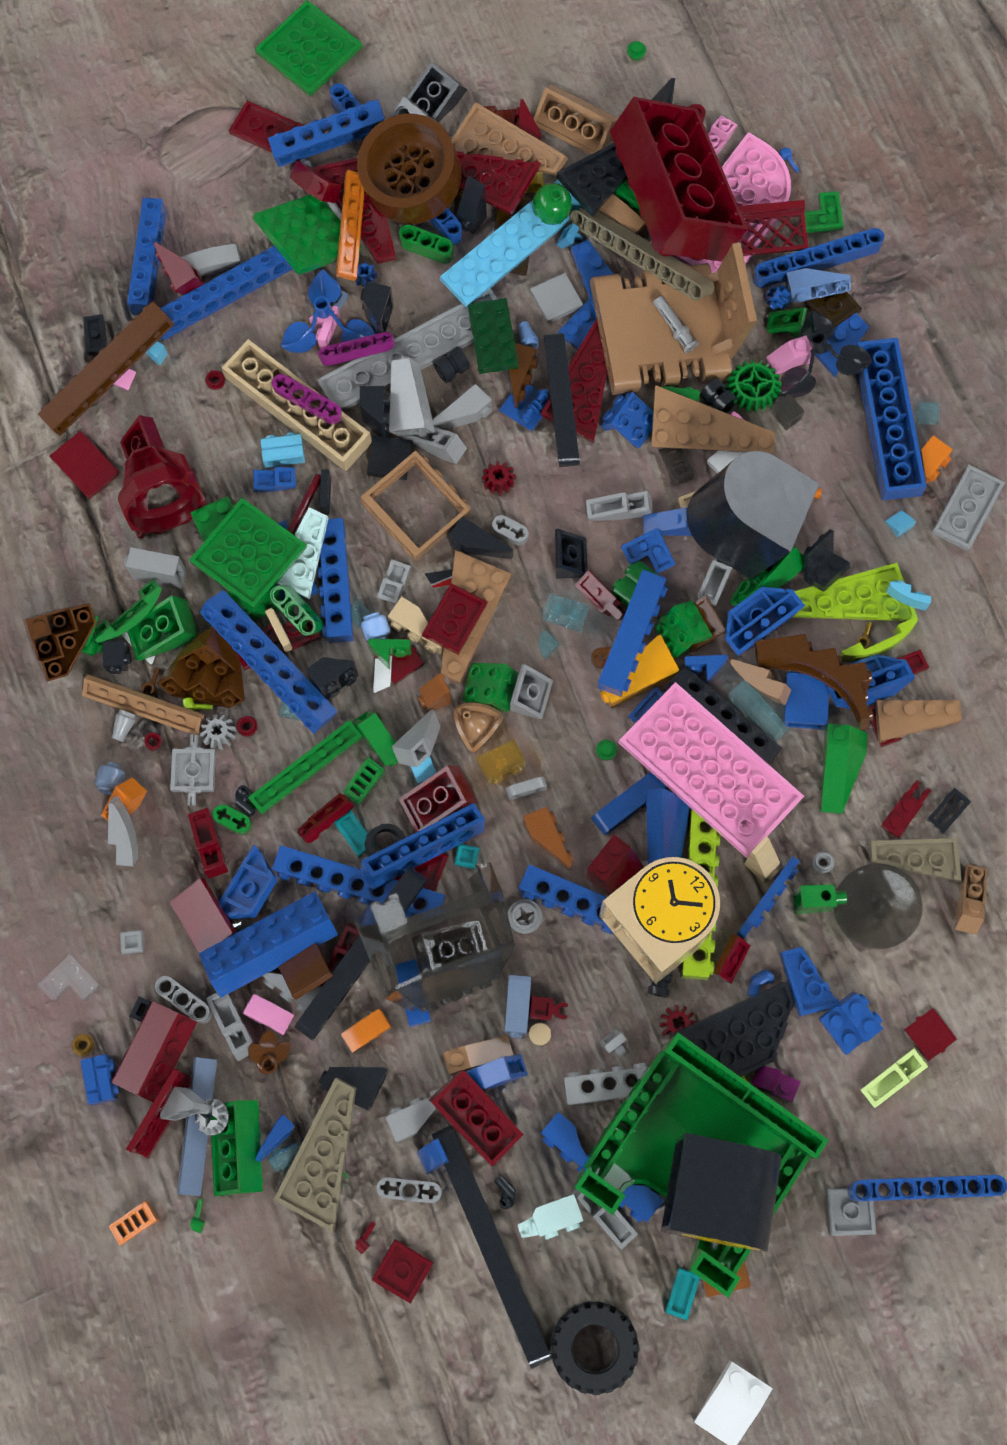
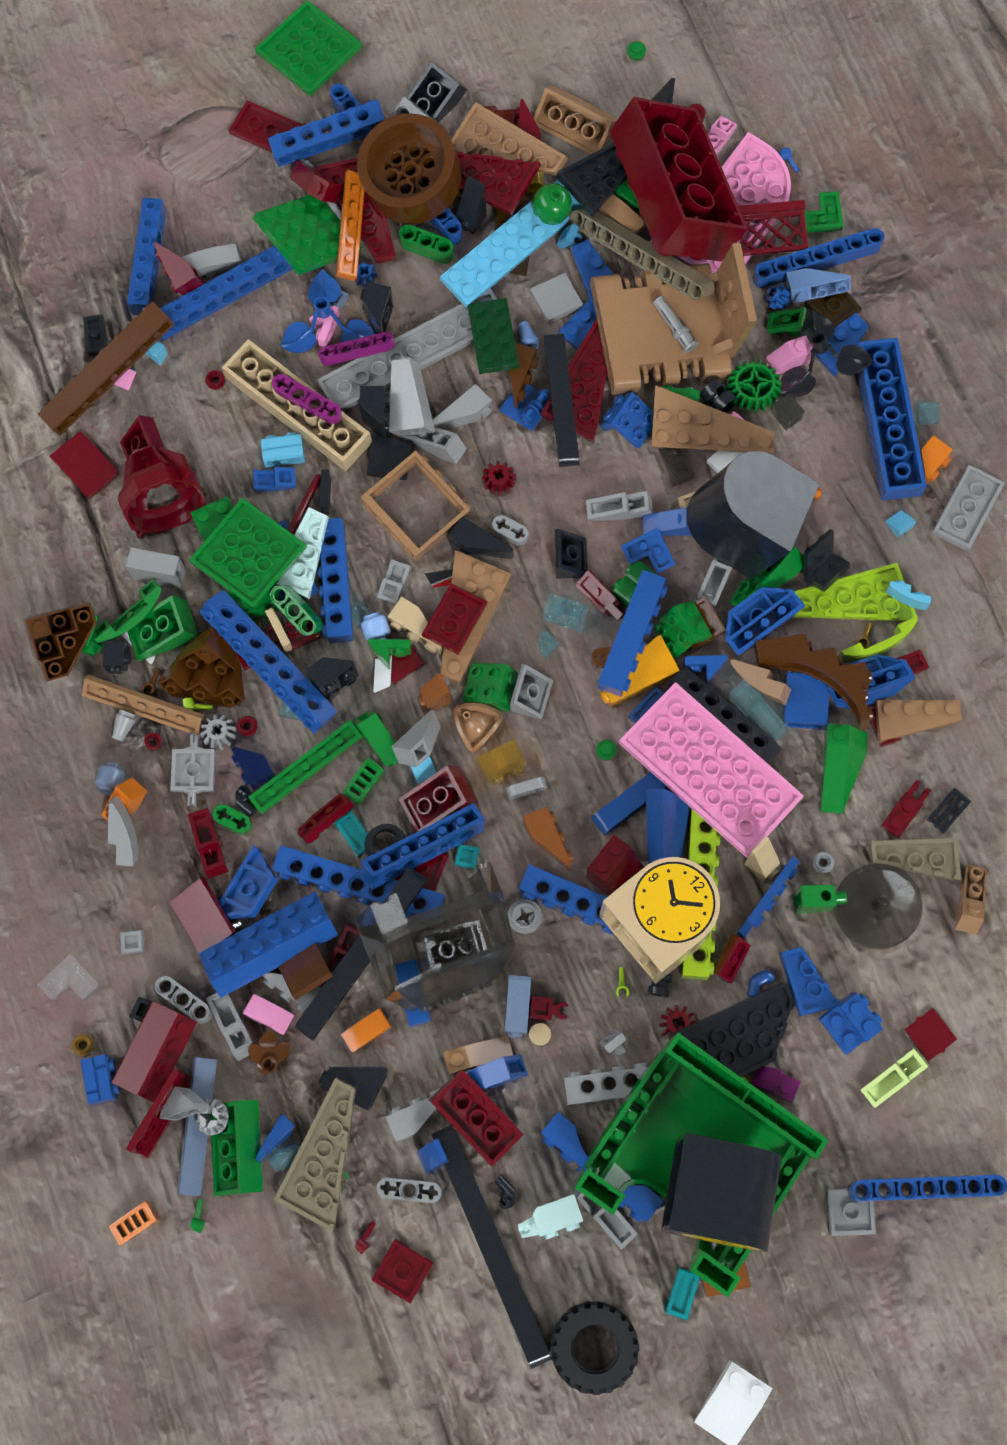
black wheel [433,346,470,384] -> none
none -> clear blue slope [231,746,275,790]
none -> lime hand [616,967,629,997]

